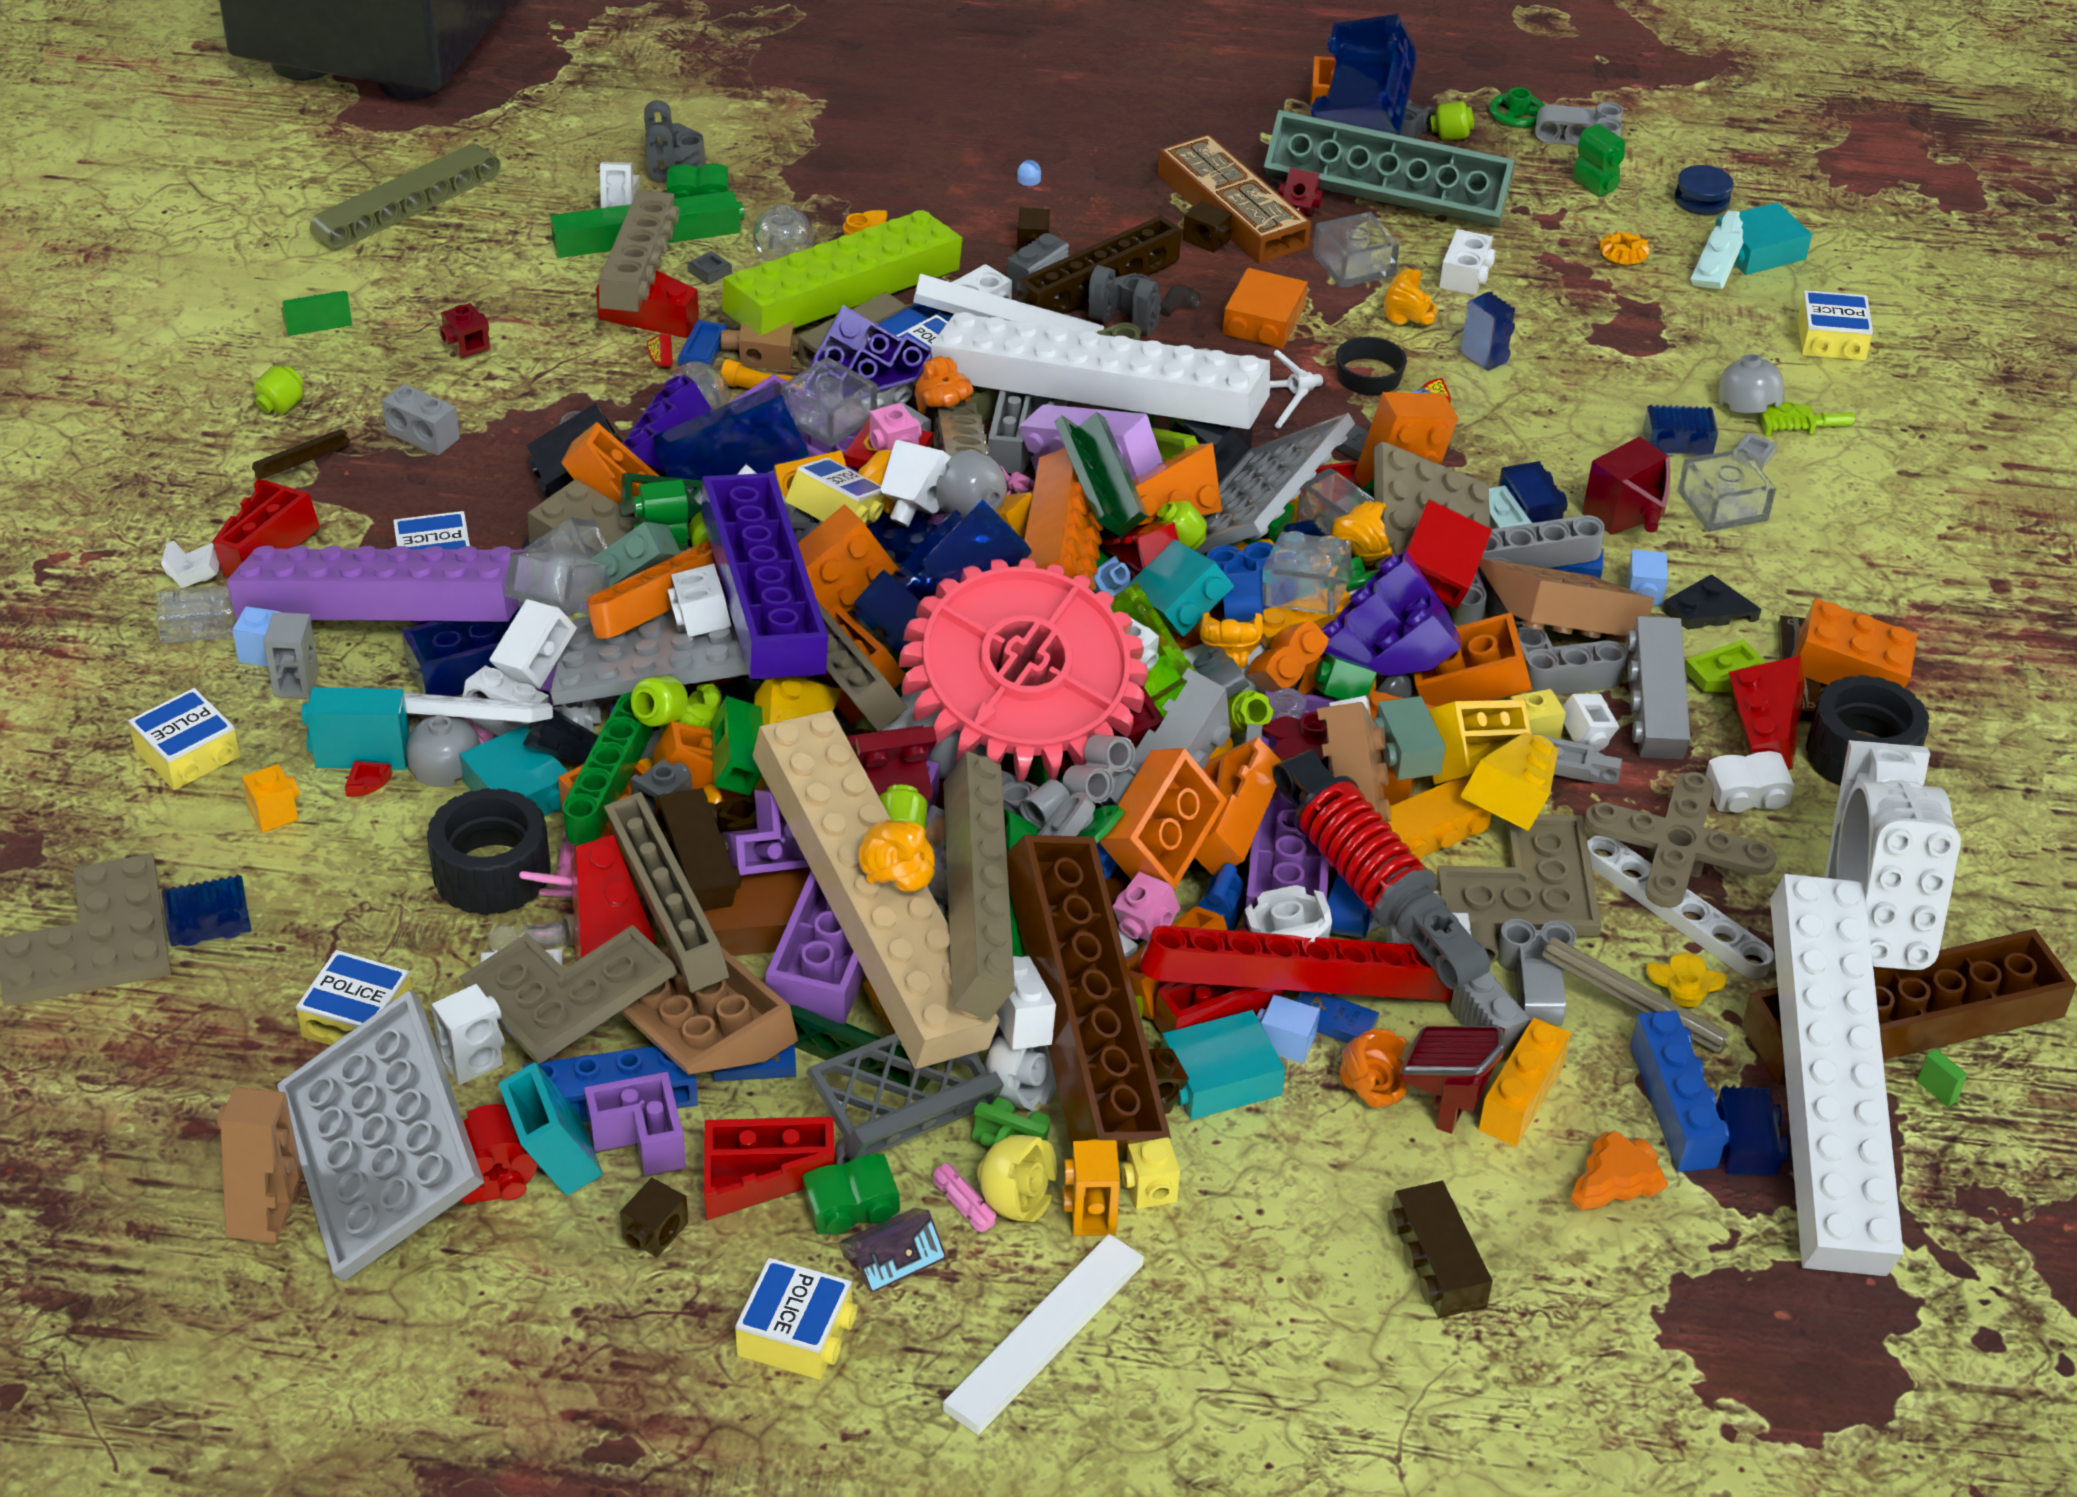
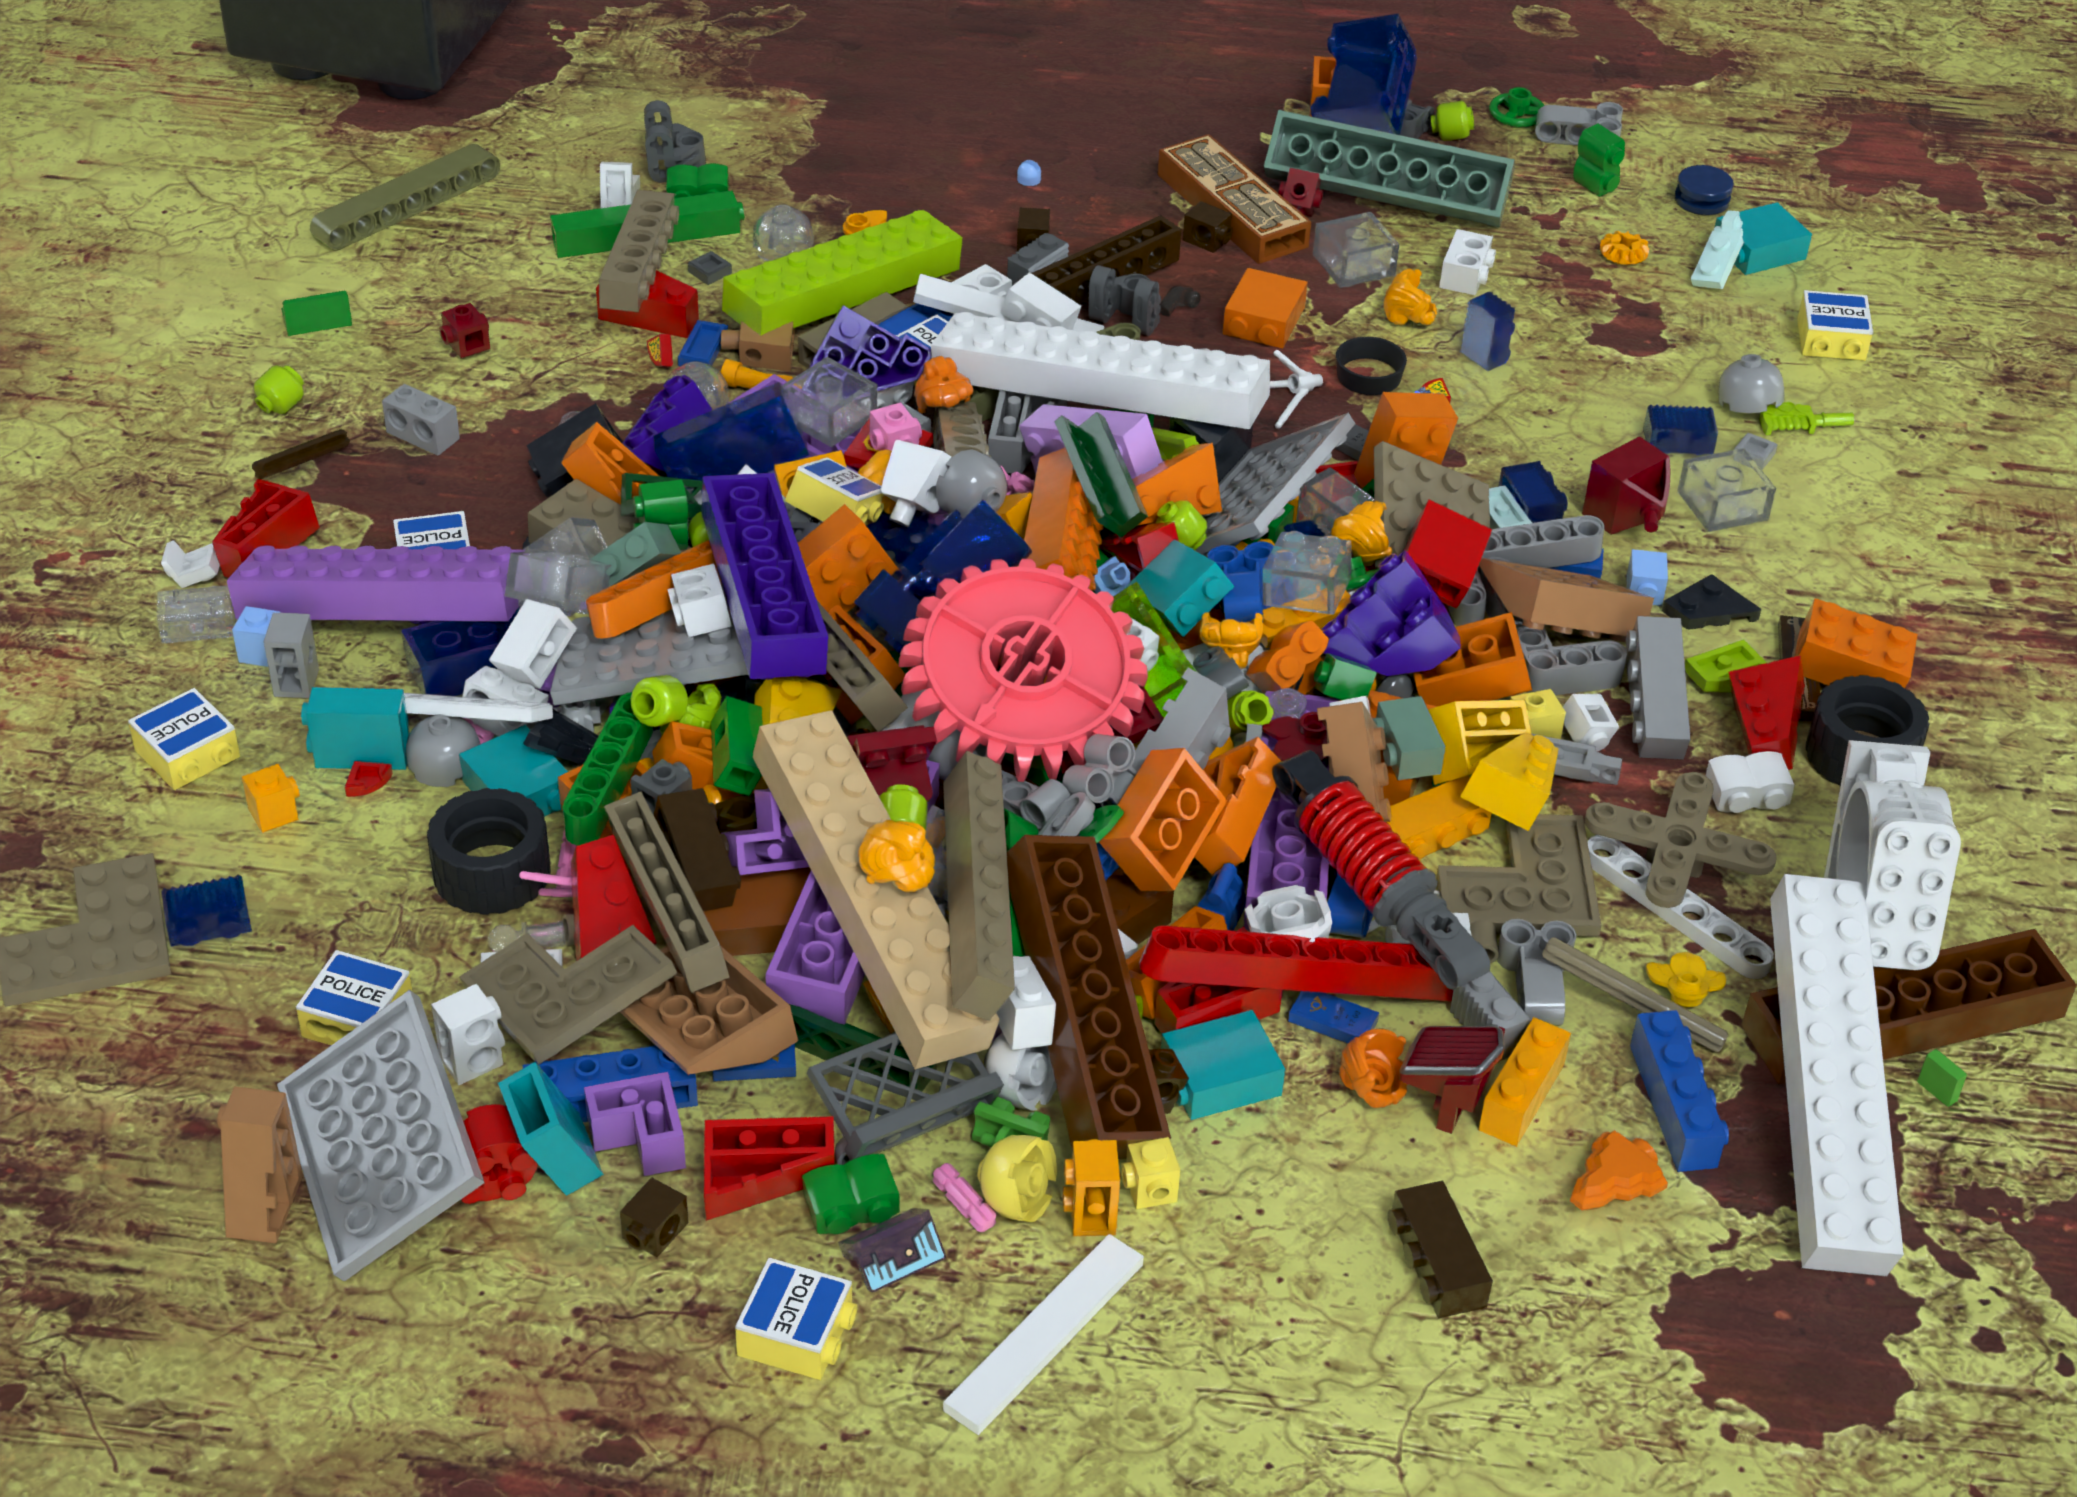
bright pink brick [1112,871,1181,941] -> none
light blue brick [1257,995,1320,1064] -> none
clear blue brick [1716,1085,1789,1176] -> none
none -> white brick [1001,272,1081,330]

